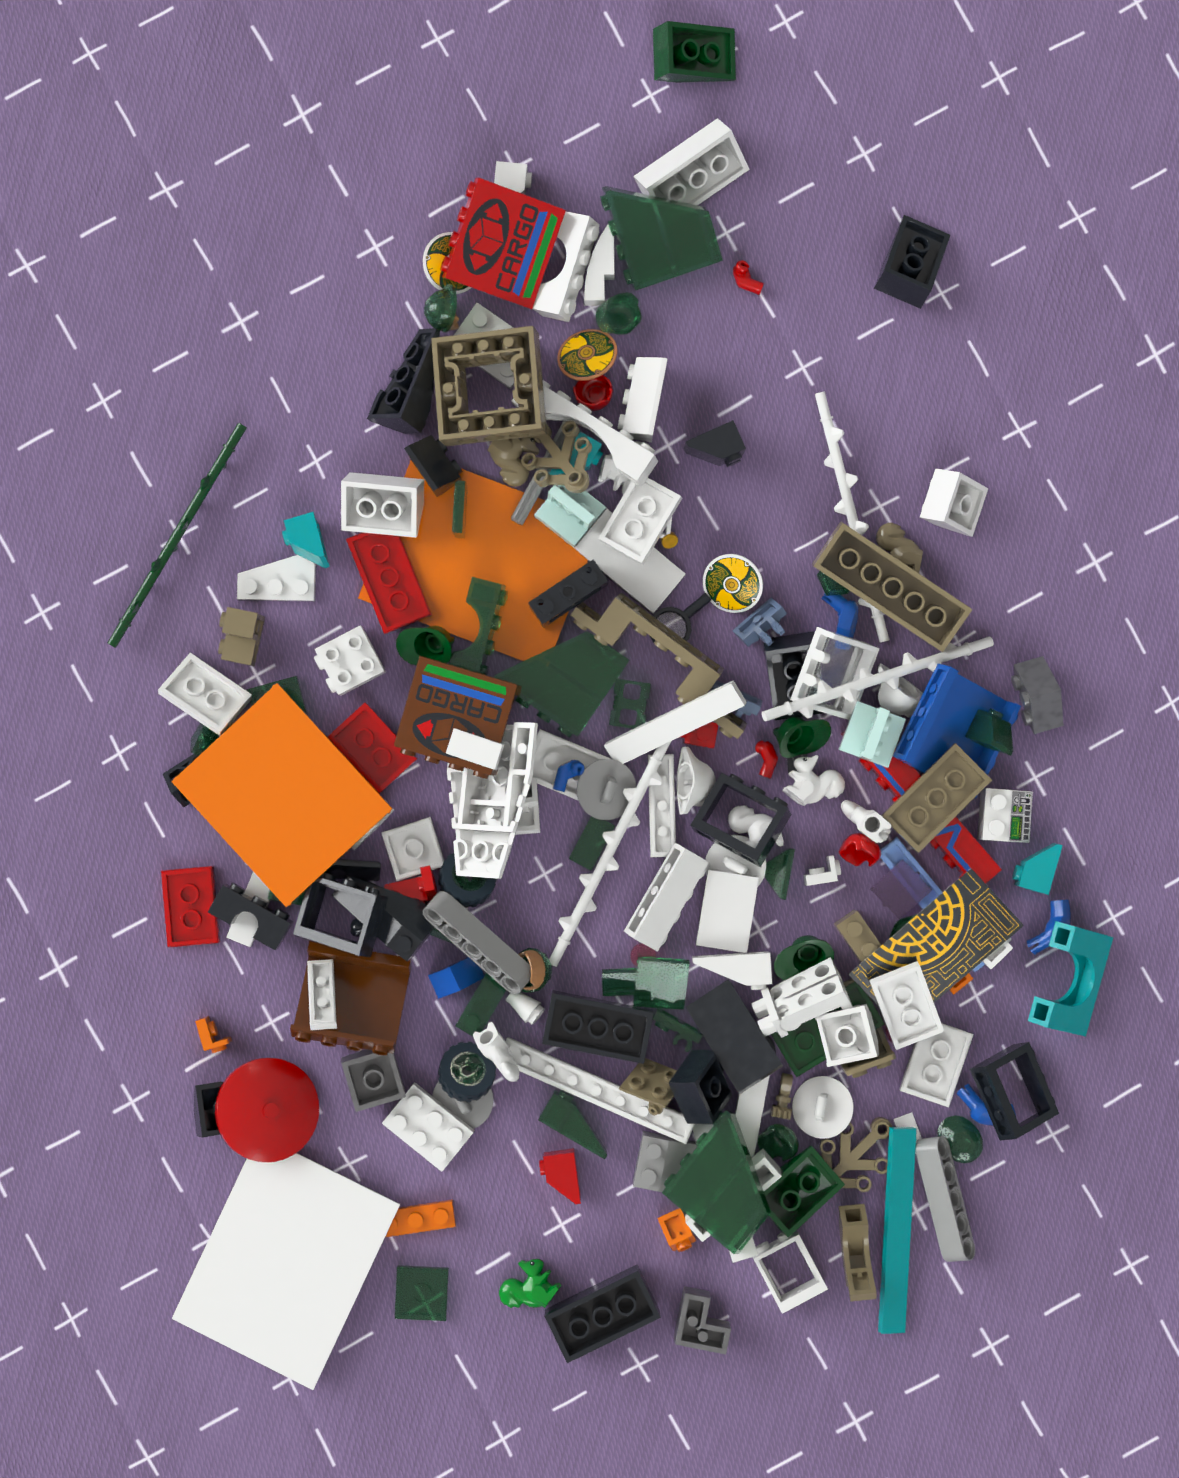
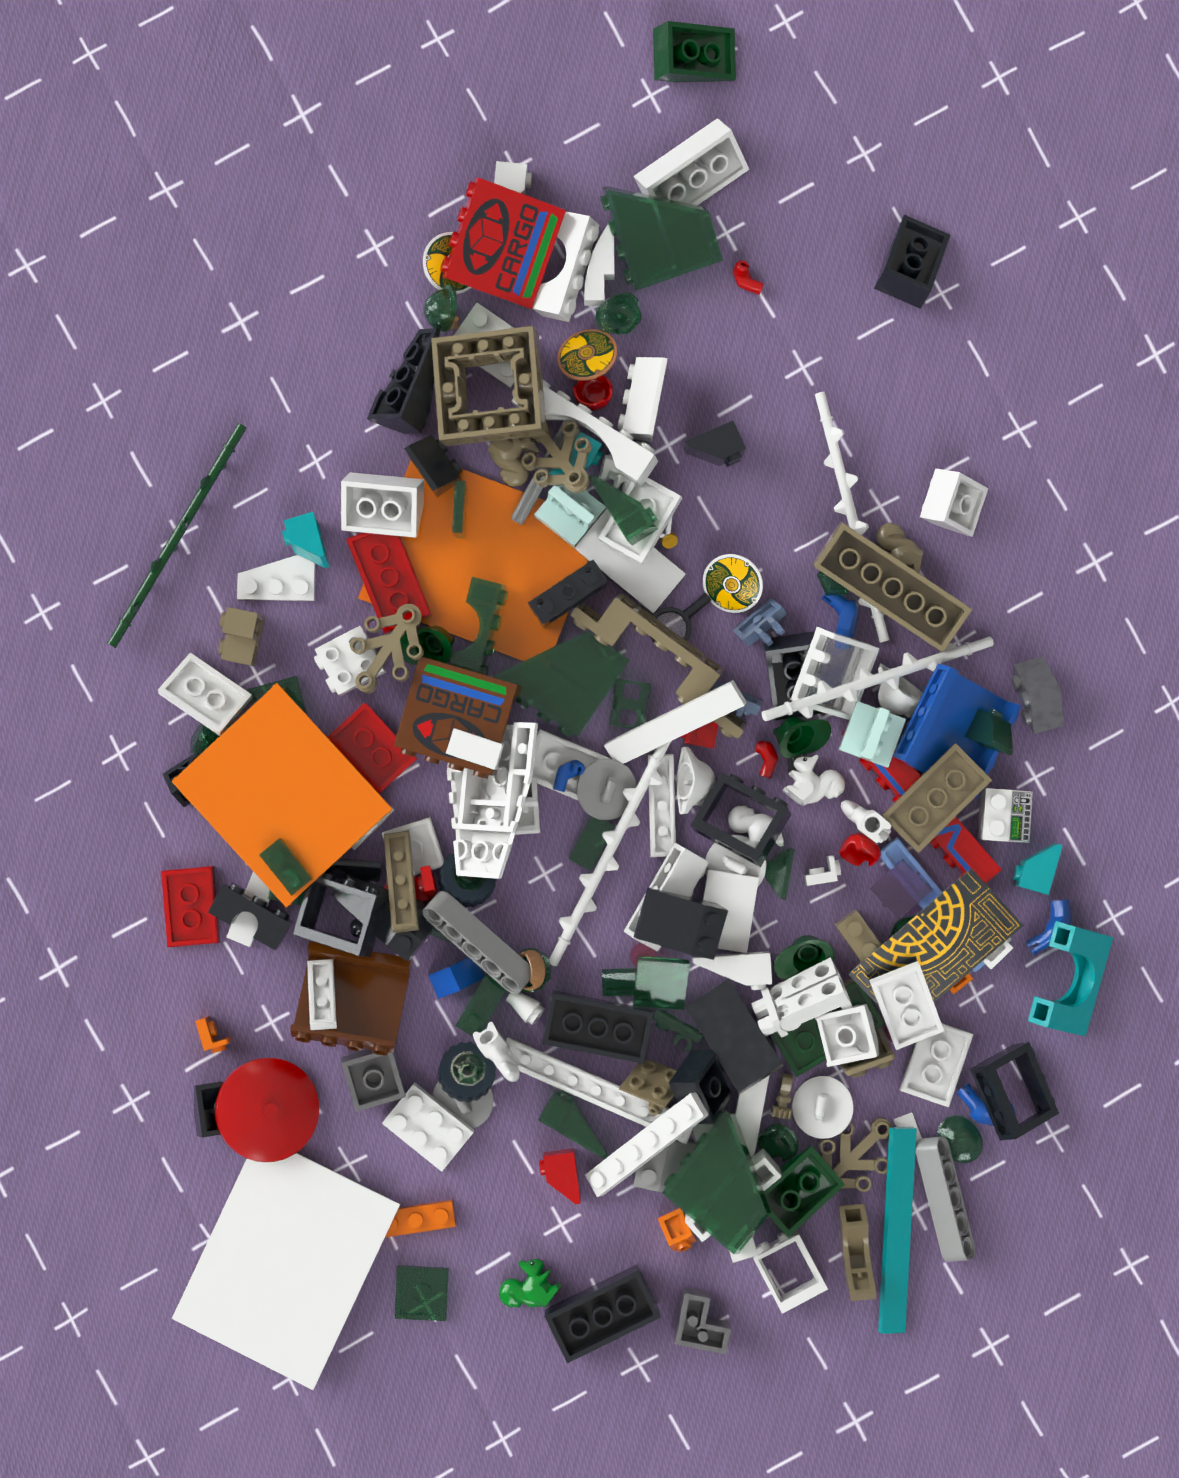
none -> clear green plate [259,838,313,896]
none -> dark tan plant [350,604,424,694]
none -> dark tan tile [384,831,419,933]
none -> white plate [585,1092,709,1197]
none -> clear green slope [589,474,658,546]
none -> black slope [633,887,728,960]

